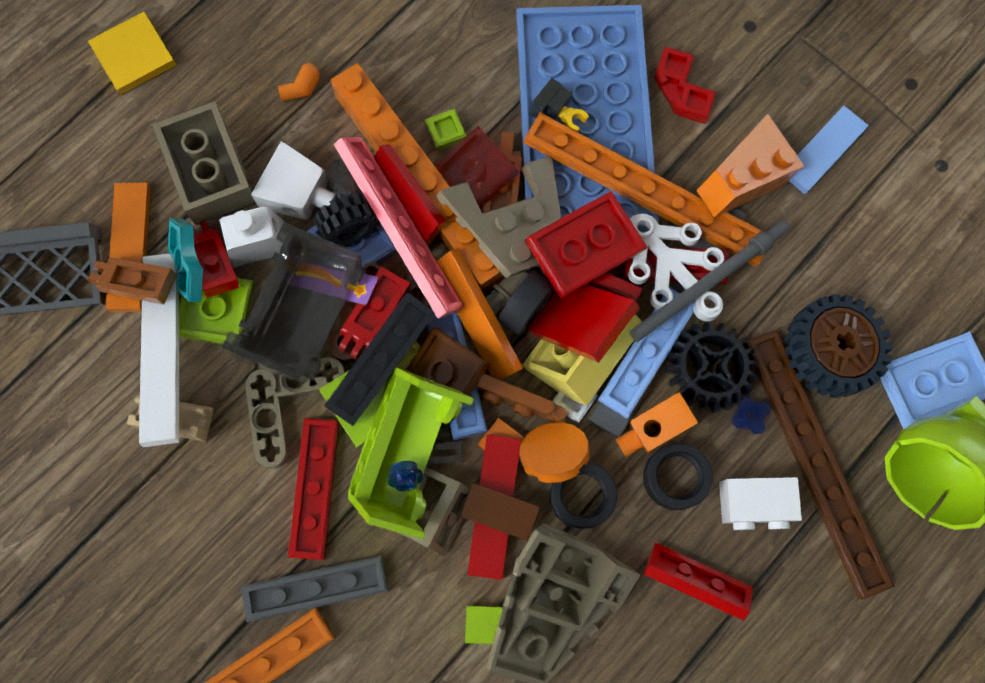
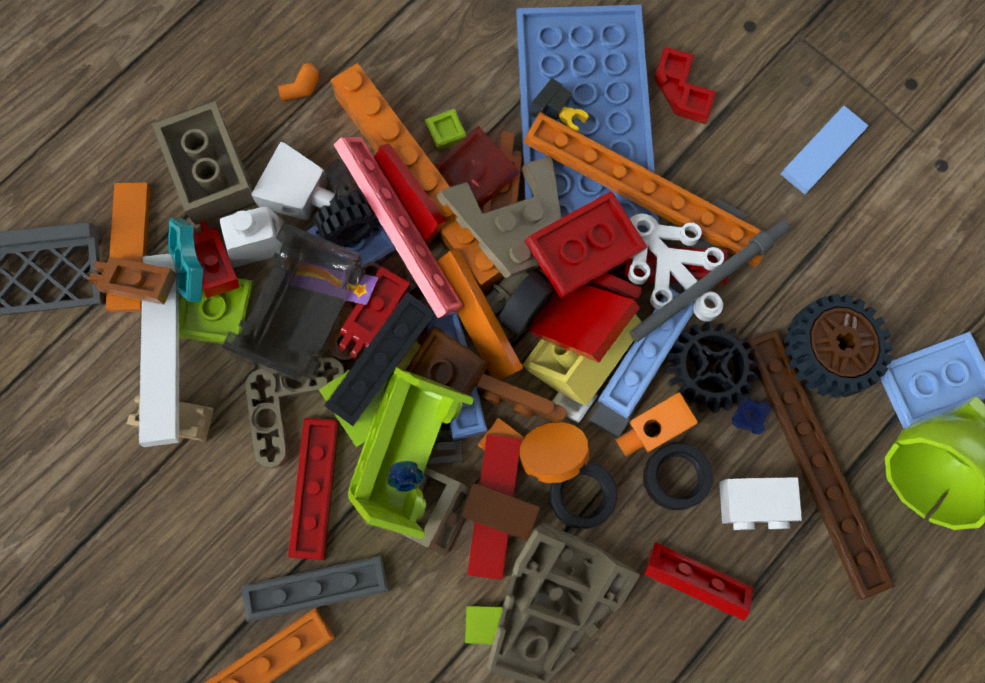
yellow tile [88,12,176,95] -> none
orange wedge [696,114,804,218] -> none

